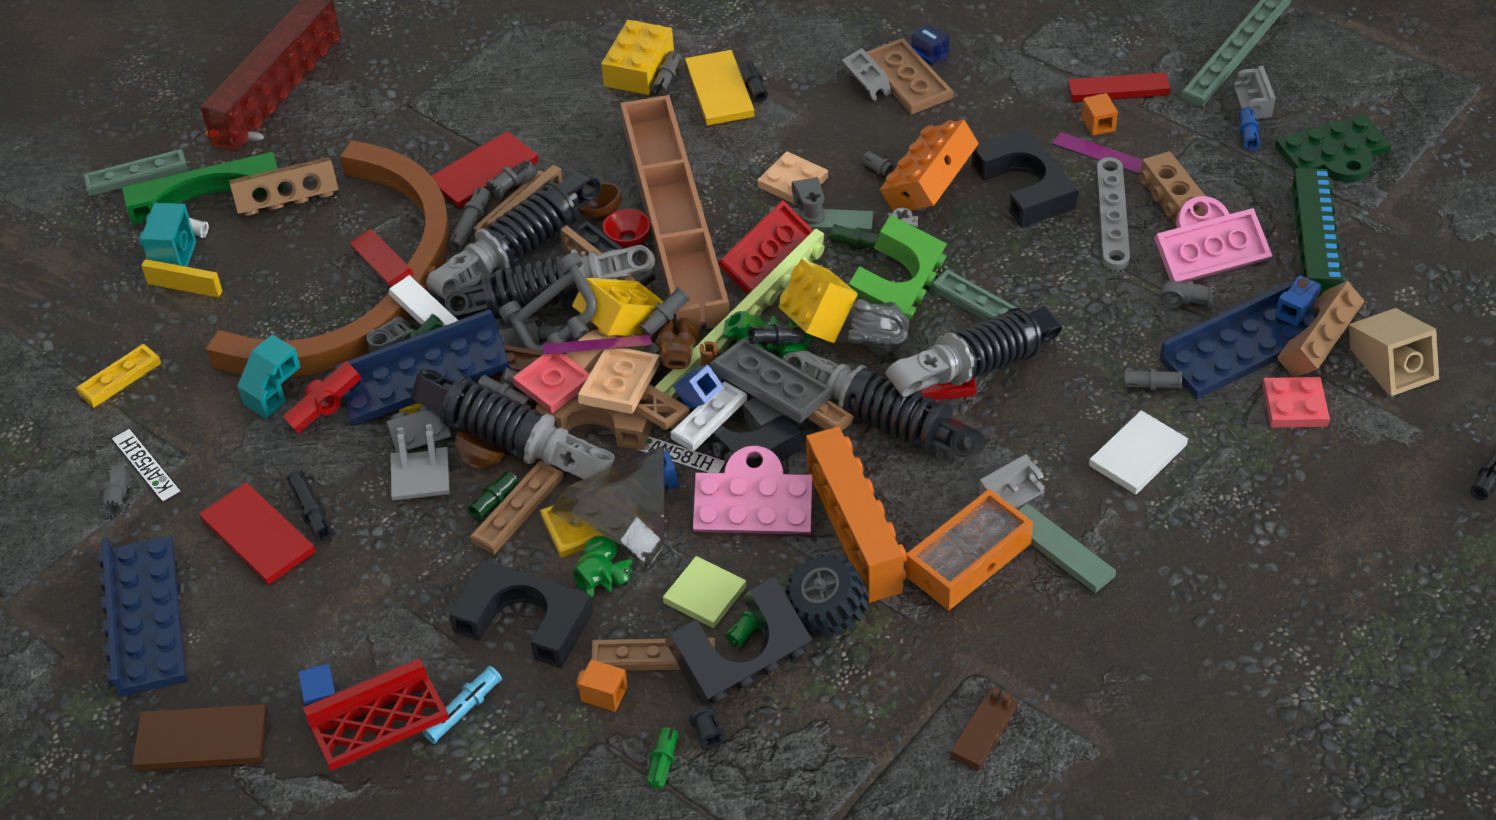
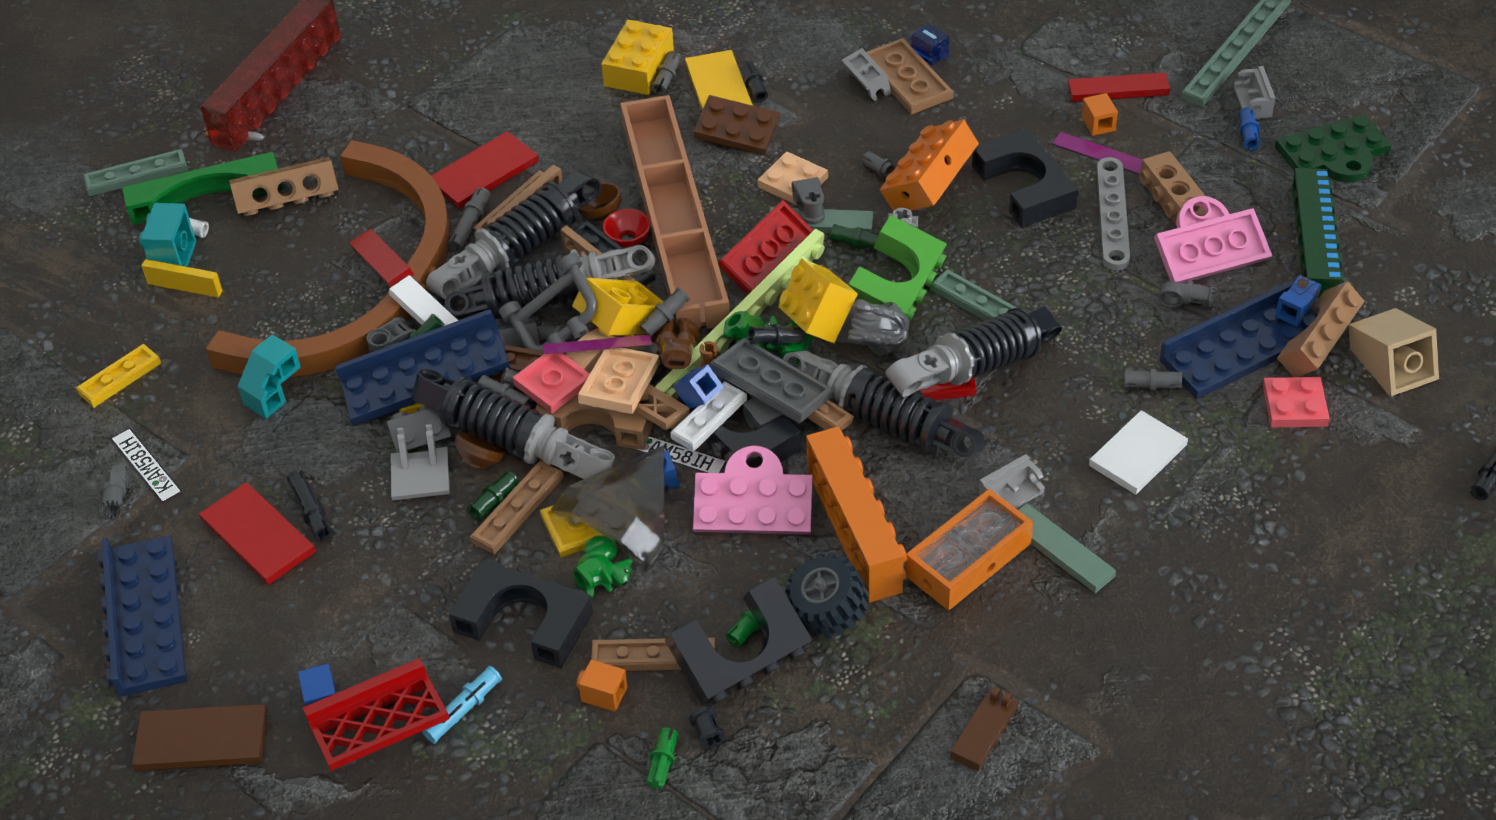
red piece [283,361,362,434] -> none
dark grey connector [486,160,537,200] -> none
yellowish green tile [663,556,747,628] -> none
none -> reddish brown plate [694,95,780,156]

